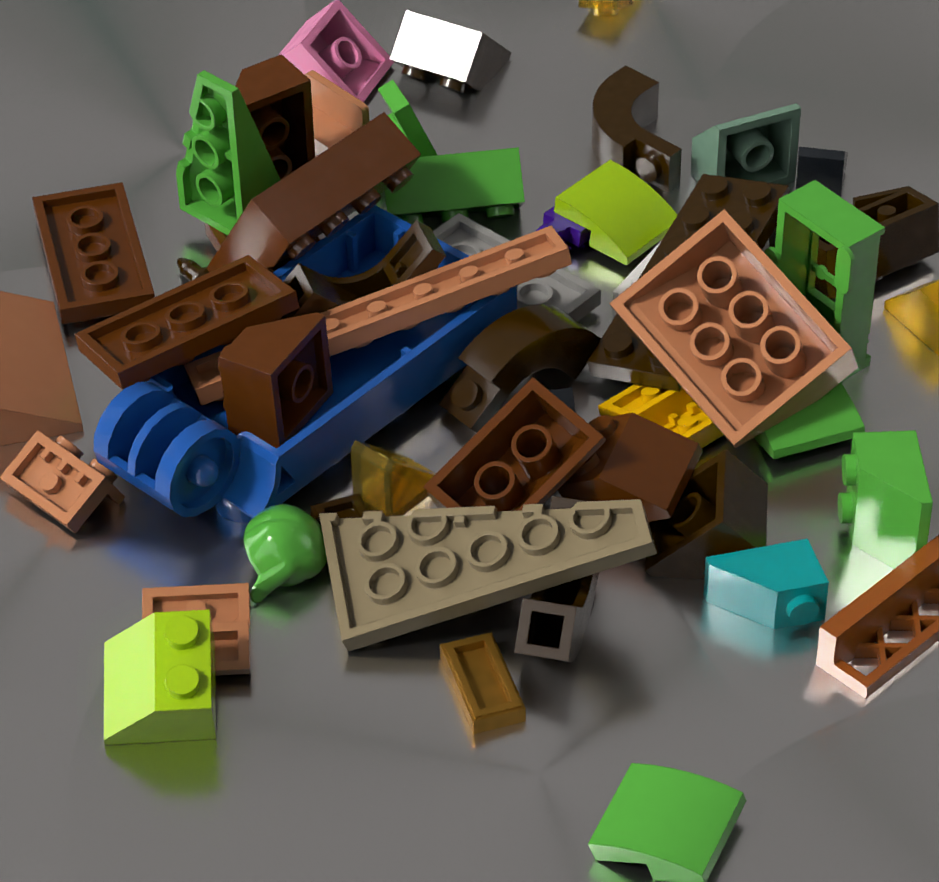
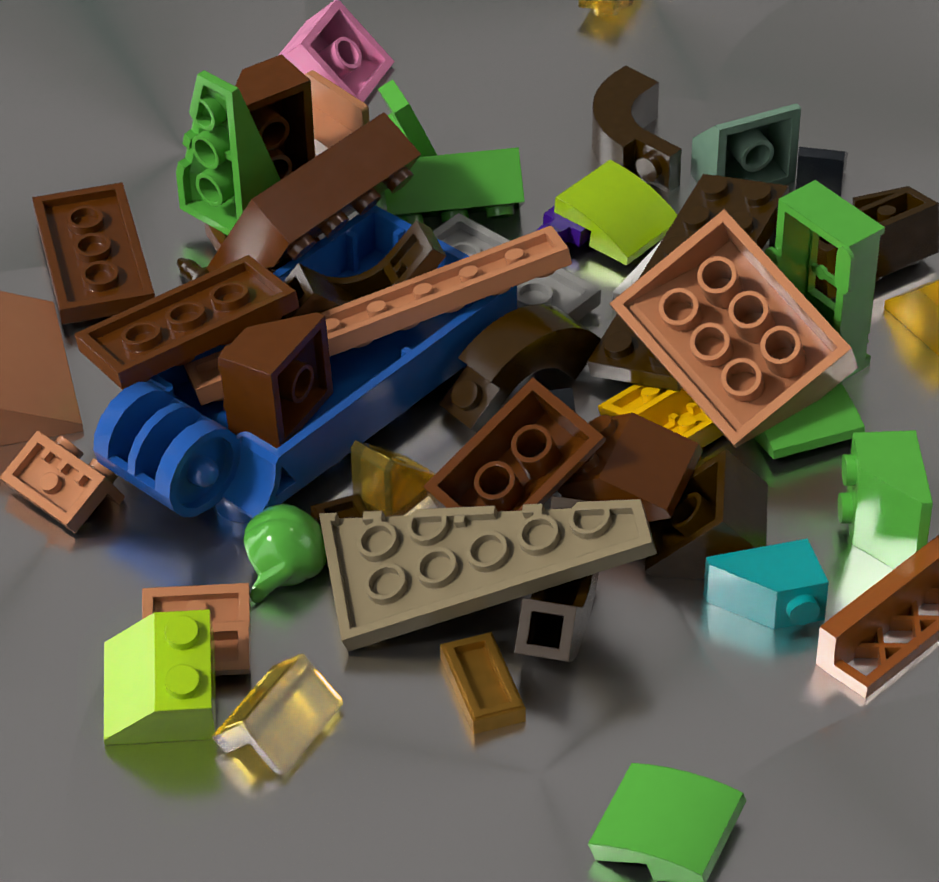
slope [390,10,512,94] -> none
none -> clear yellow panel [211,653,343,775]

